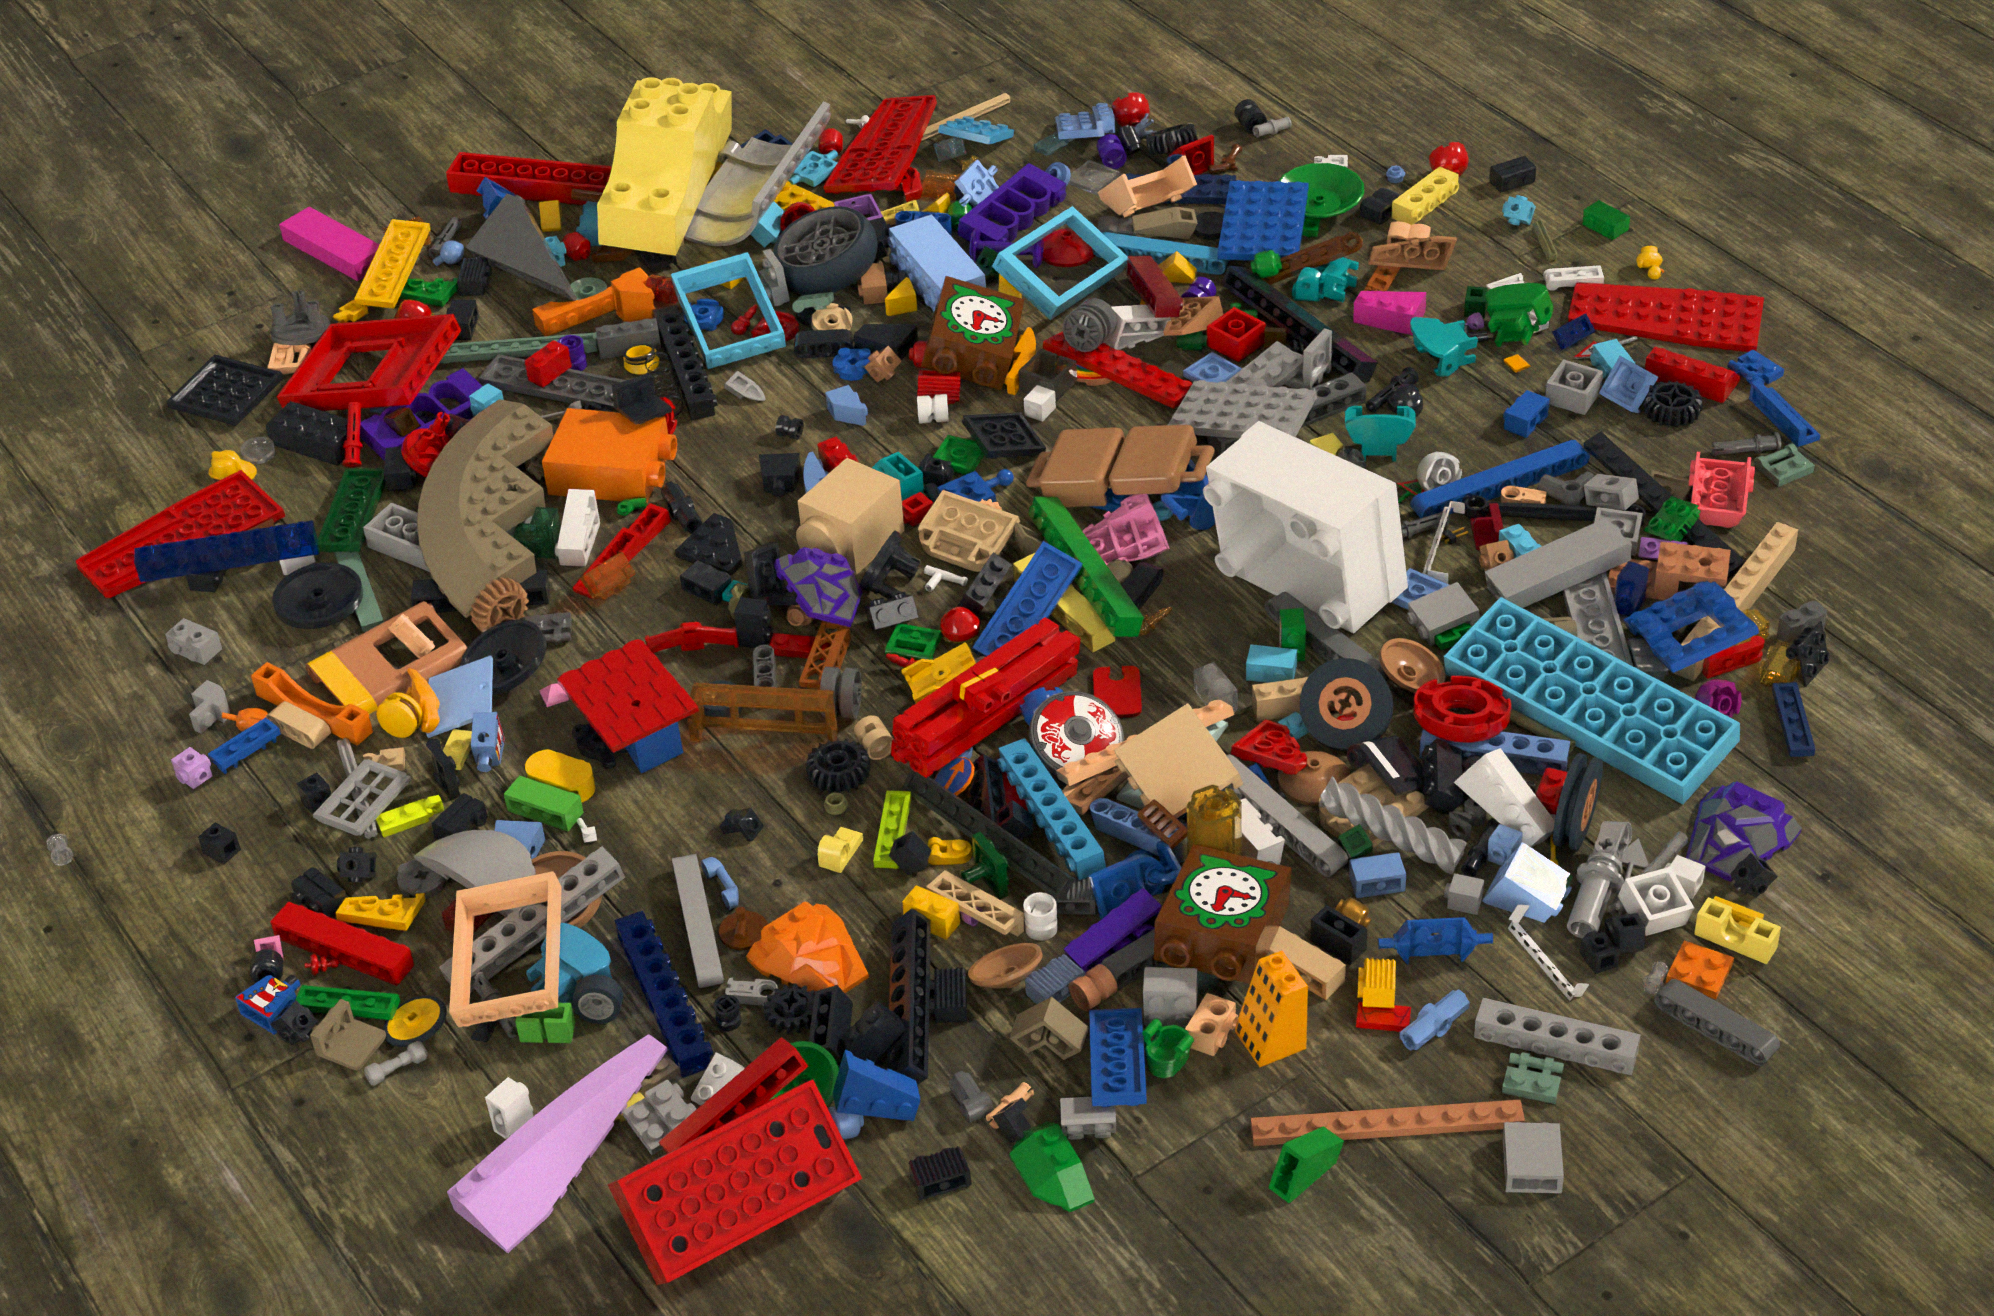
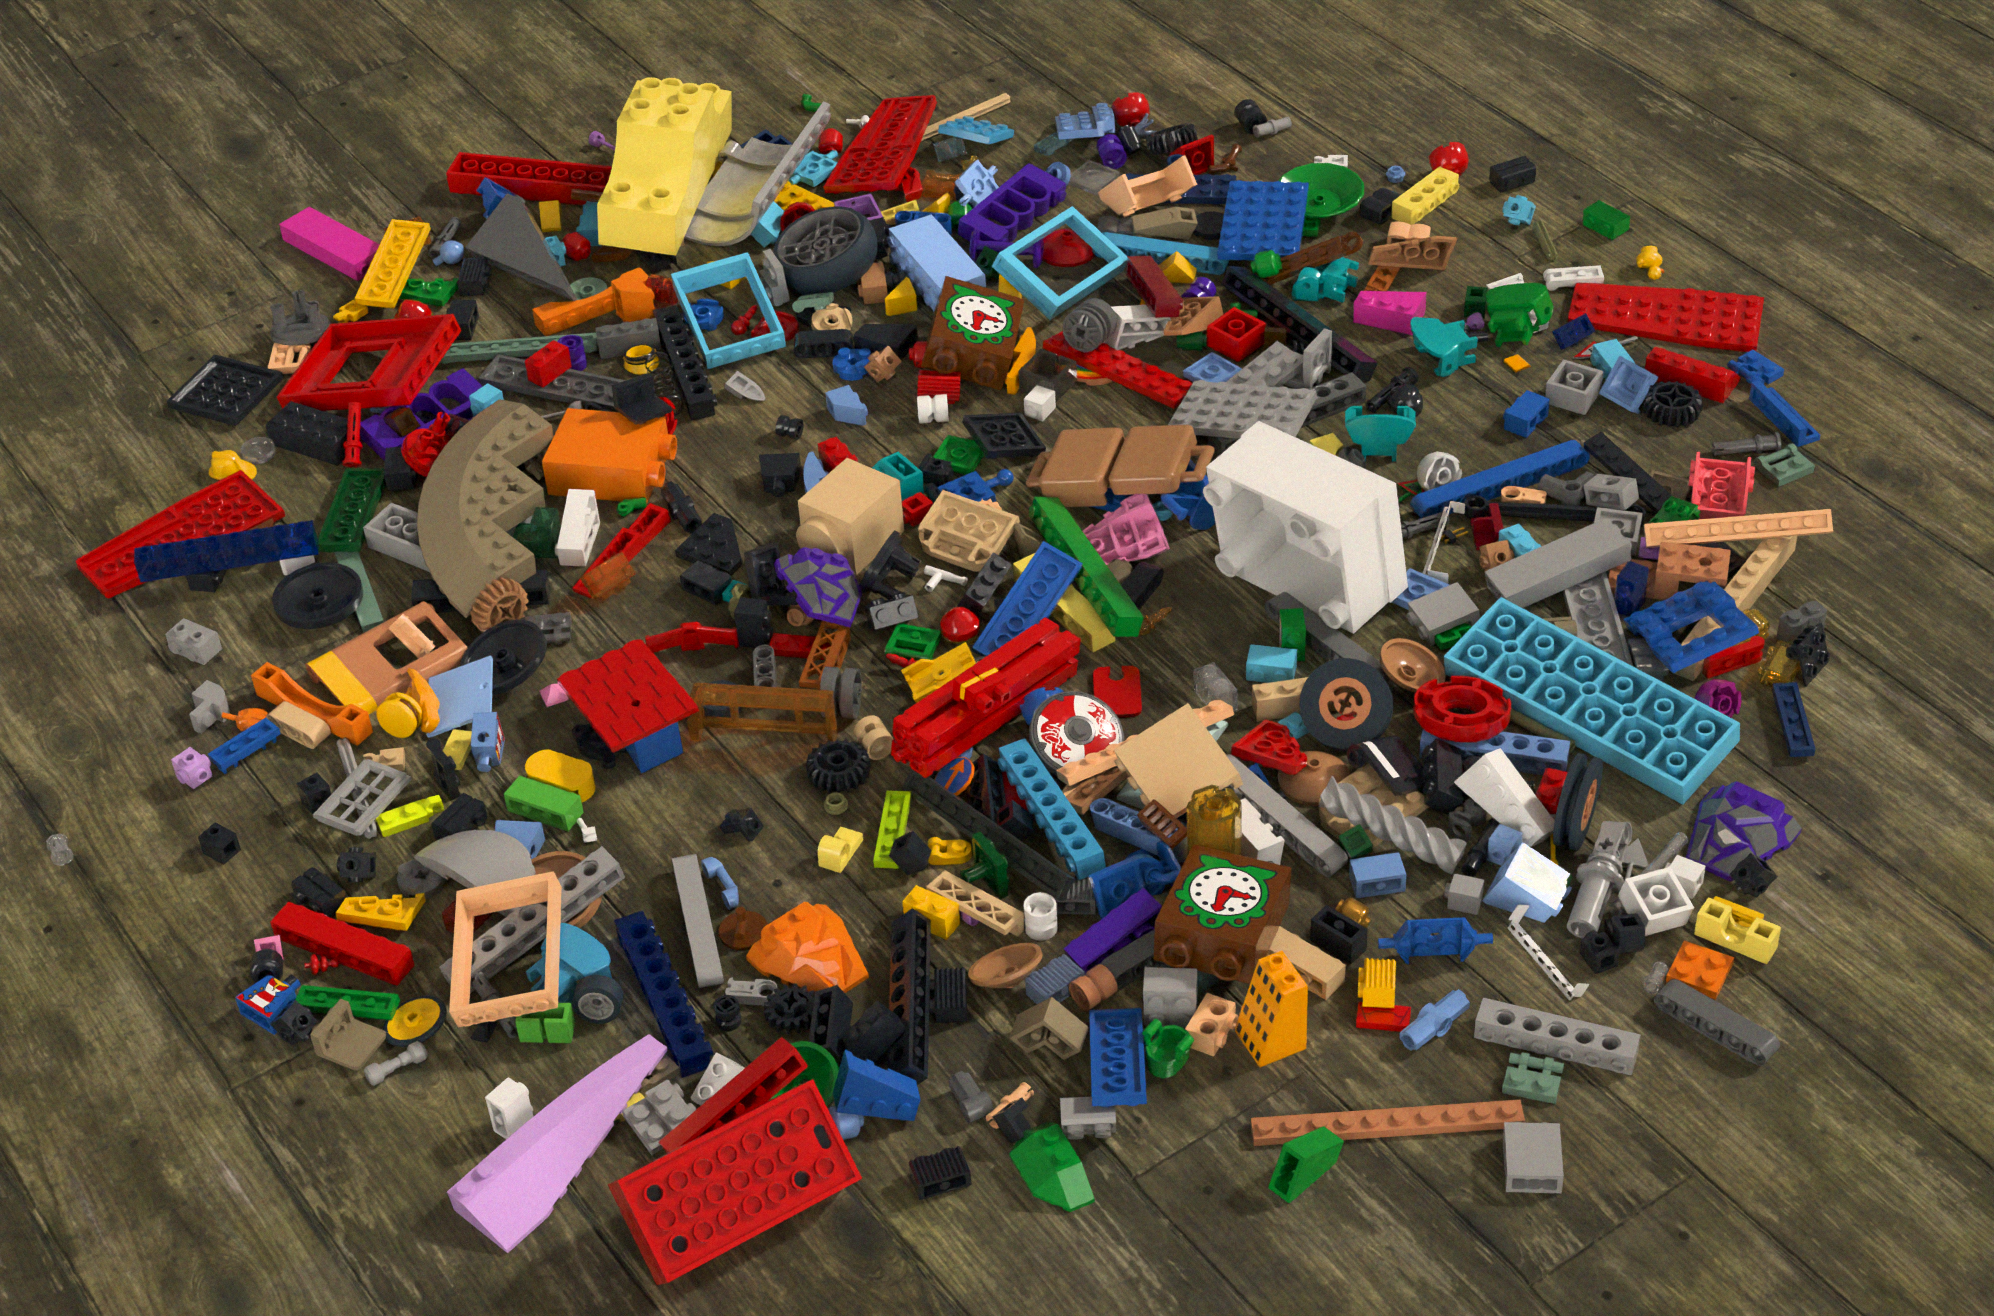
none -> medium lavender hinge [588,131,615,151]
none -> green arm [800,94,822,112]
none -> light nougat plate [1644,509,1833,548]

